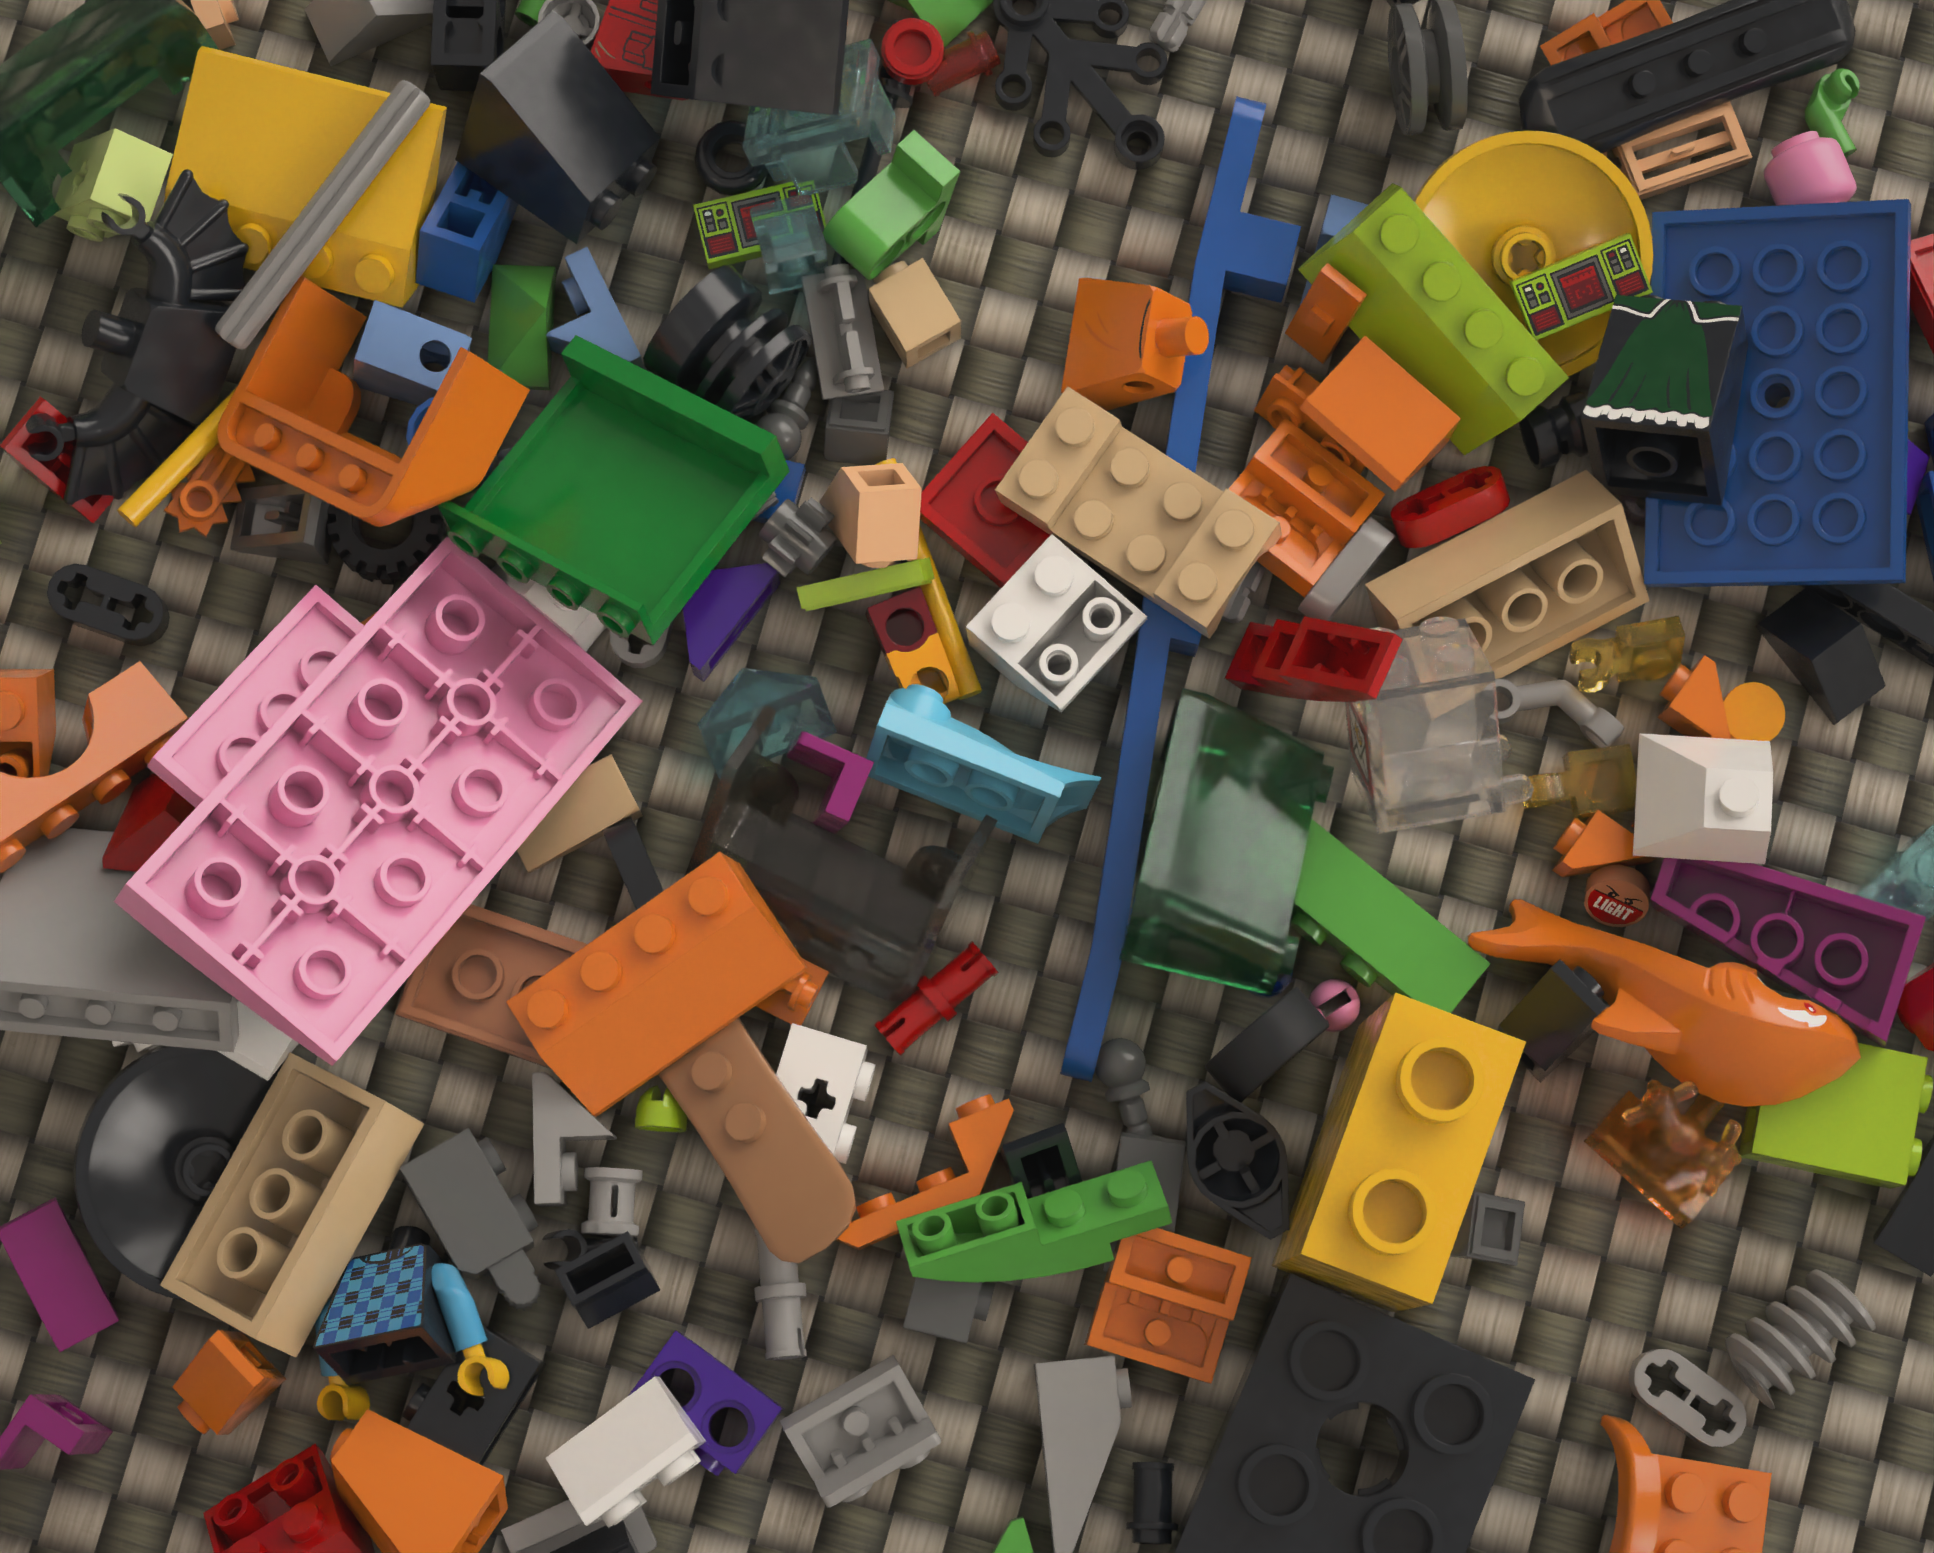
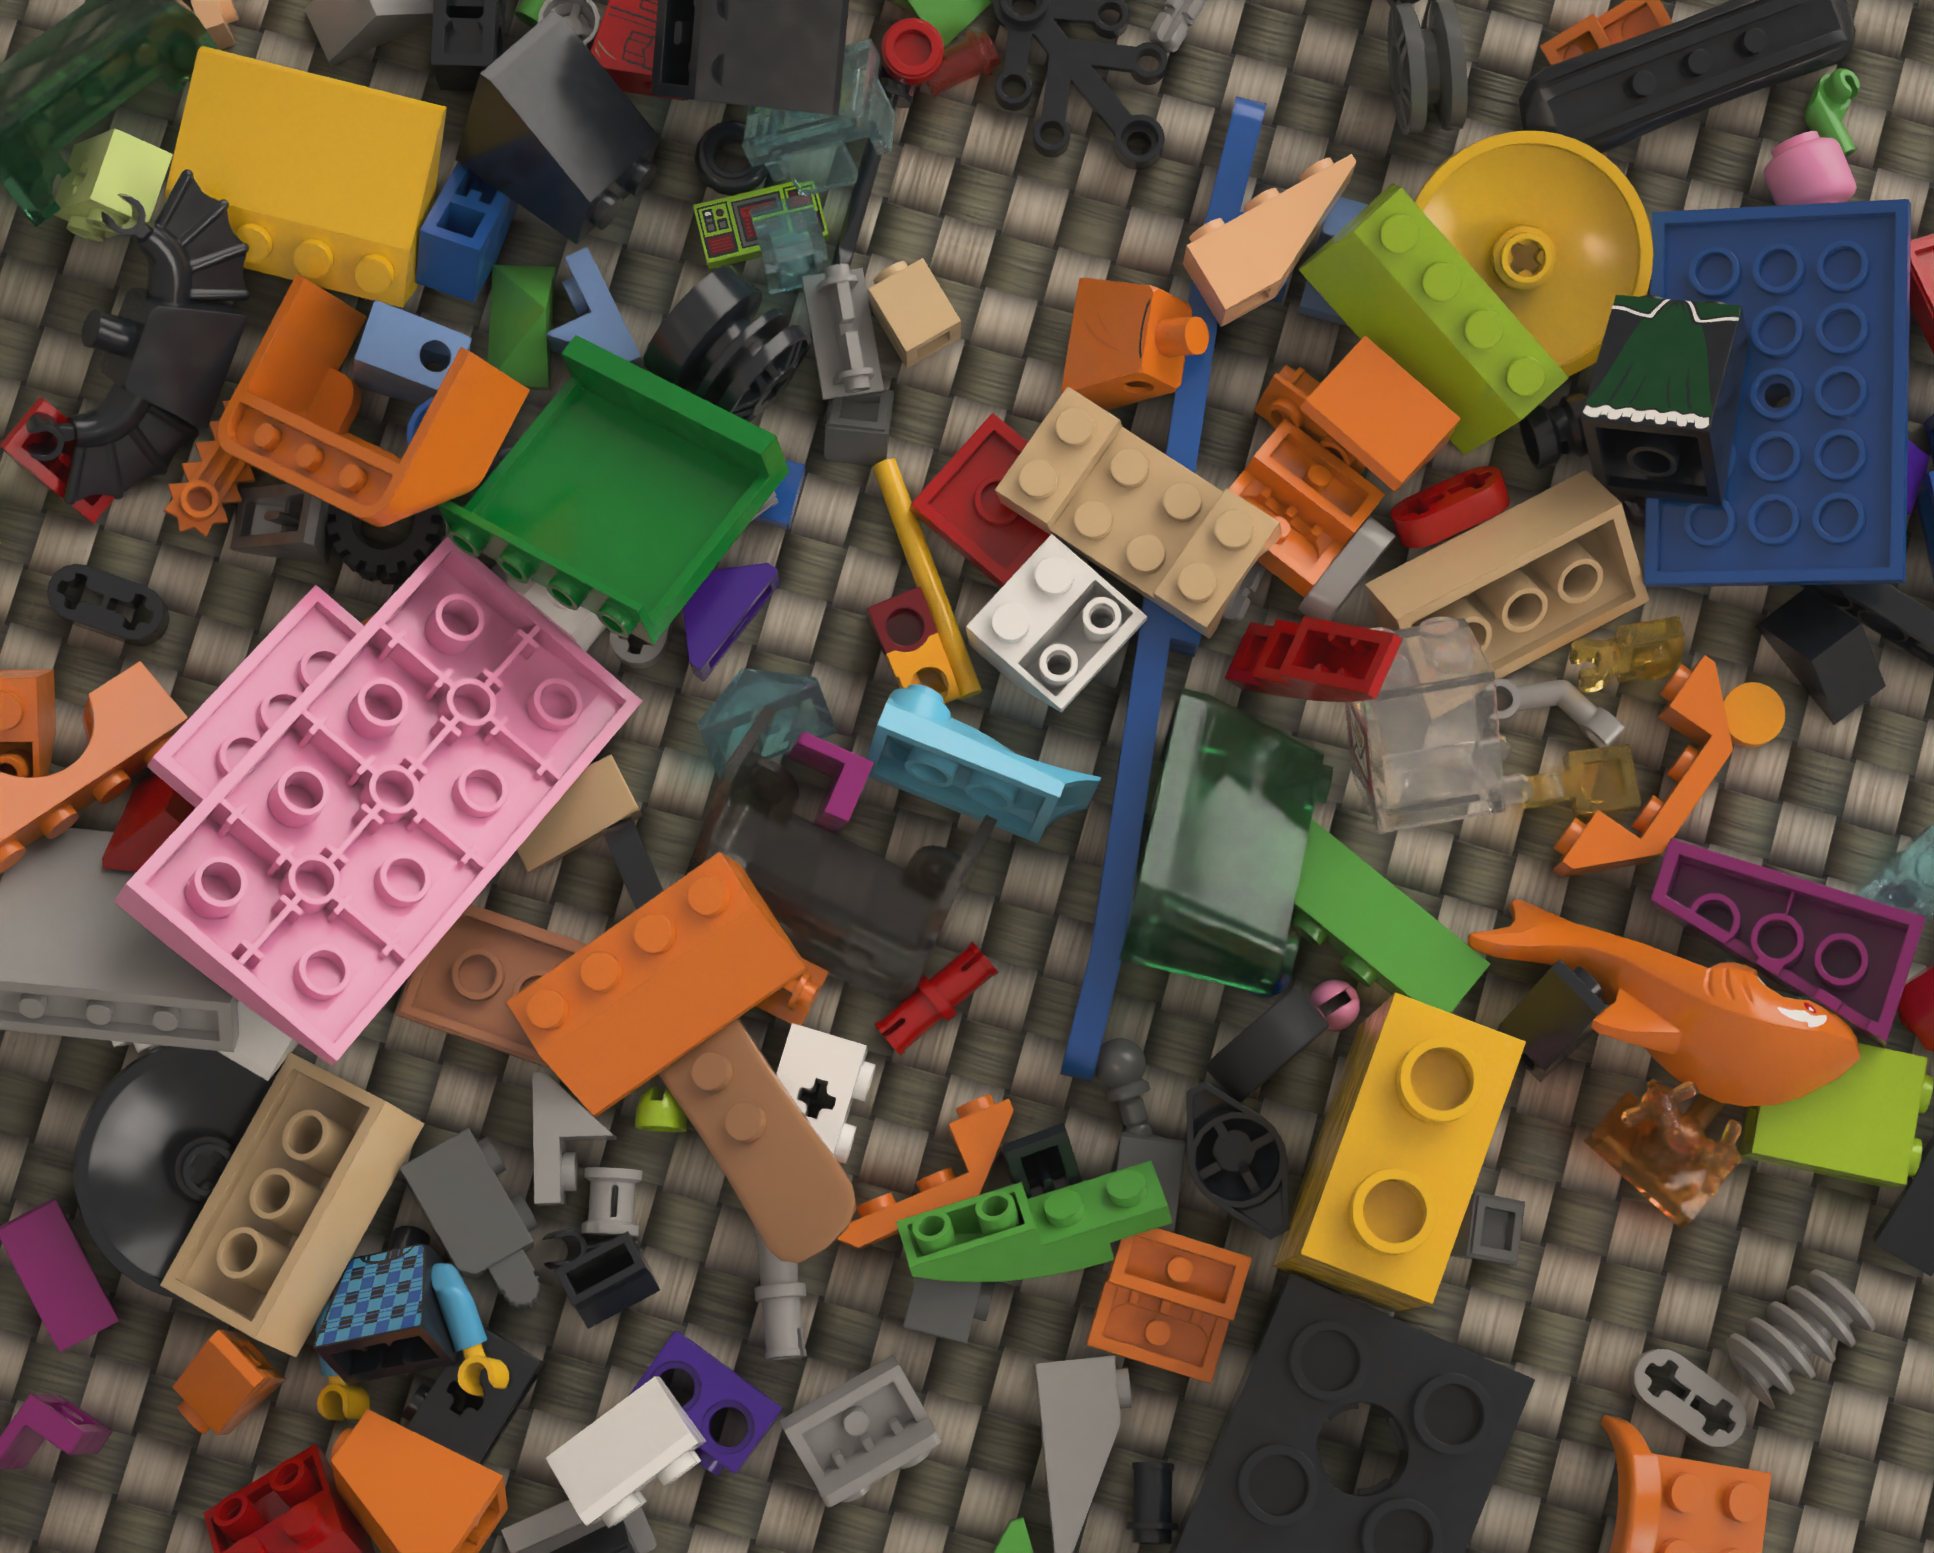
yellow bar [117,387,237,527] -> none
light grey axle [215,80,430,350] -> none
dark grey bar [755,357,818,460] -> none
dark grey gear [758,497,838,577] -> none
lime tile [796,557,935,611] -> none
light nougat slope [820,463,922,568] -> none
bright green tile [822,130,960,280] -> none
orange piece [1285,263,1367,364] -> none
tile [1509,233,1653,340] -> none
nougat tile [1584,865,1650,927] -> none
light nougat tile [1612,101,1752,200] -> none
white slope [1633,733,1773,864] -> none
none -> light nougat slope [1183,154,1356,327]

